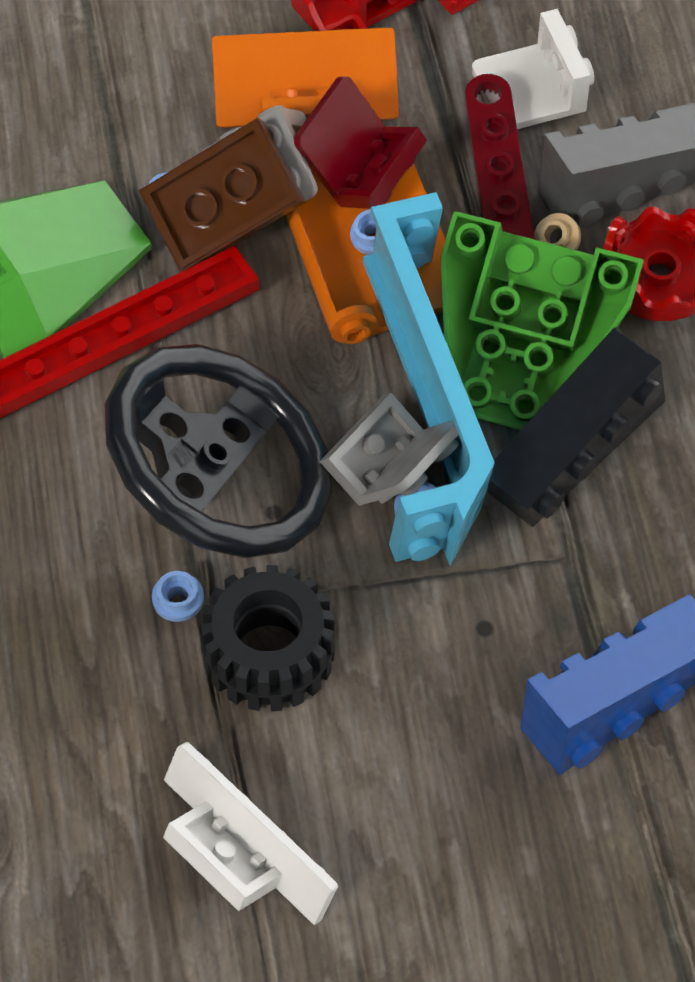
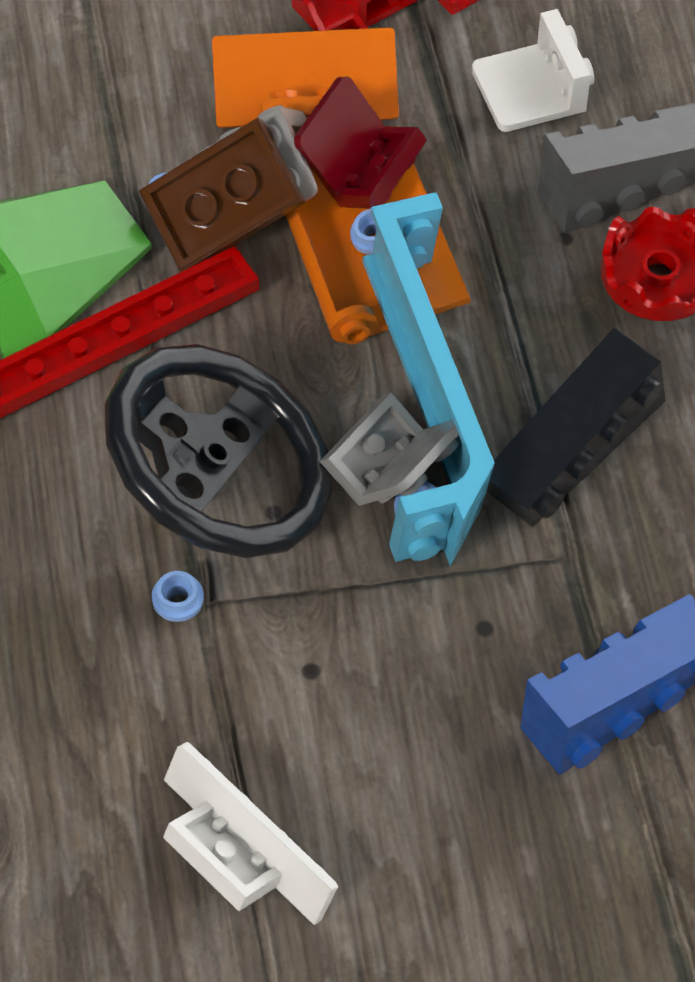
black tyre [201,565,335,712] -> none
bright green wedge [440,211,644,431] -> none
dark red plate [465,74,535,240] -> none
tan plate [534,213,581,250] -> none

